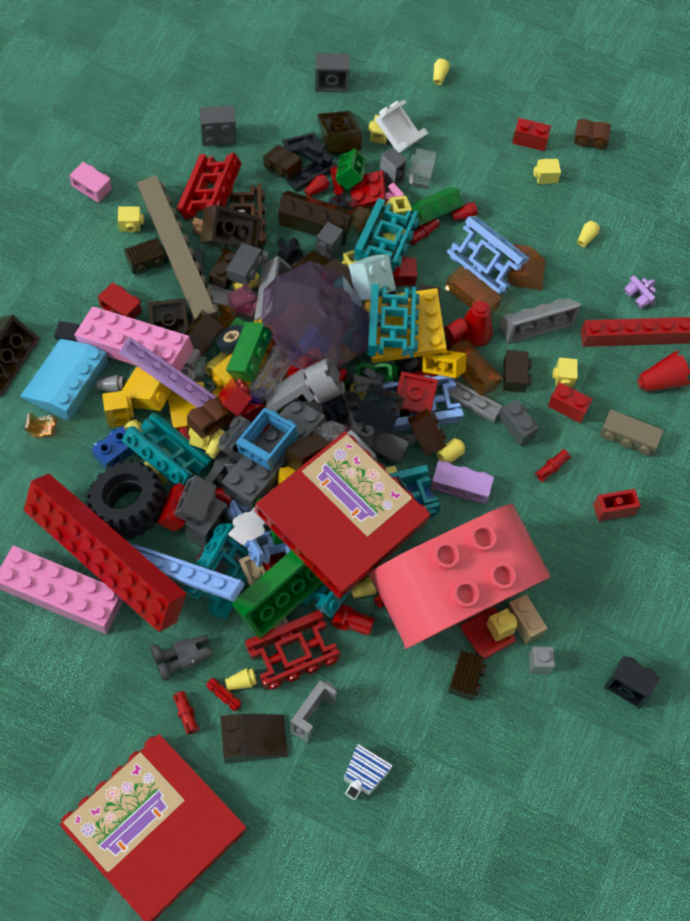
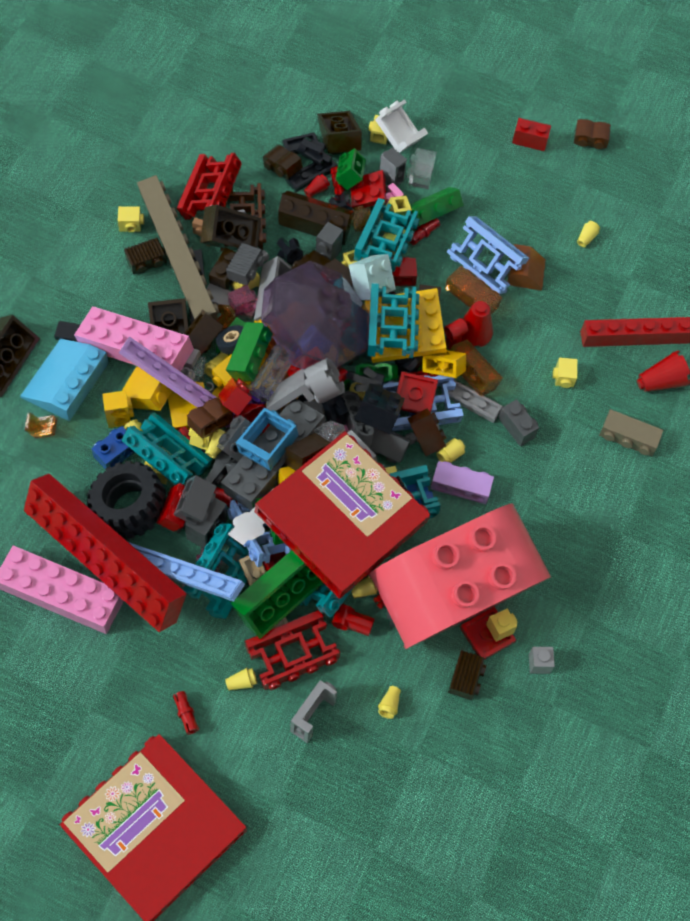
bright pink brick [69,162,112,203] -> none
light grey cone [97,375,126,392] -> none
red brick [98,282,142,319] -> none
dark grey piece [150,635,214,681] -> none
dark grey brick [199,105,237,146] -> none
red axle [206,678,242,711] -> none
dark brown slope [220,714,288,764] -> none
dark grey brick [315,53,350,92] -> none
torso [344,744,392,801] -> none
light yellow cone [433,59,450,85] -> none
red cone [451,202,478,222] -> none
light grey slope [499,298,581,344] -> none
dark brown brick [503,350,531,393] -> none
tan brick [507,594,547,645] -> none
light yellow brick [533,159,561,184] -> none
red pin [535,449,571,482] -> none
red brick [547,382,593,423] -> none
red brick [593,489,641,522] -> none
black brick [604,656,661,709] -> none
lavender hips [624,275,657,309] -> none
none -> light yellow cone [378,686,401,719]

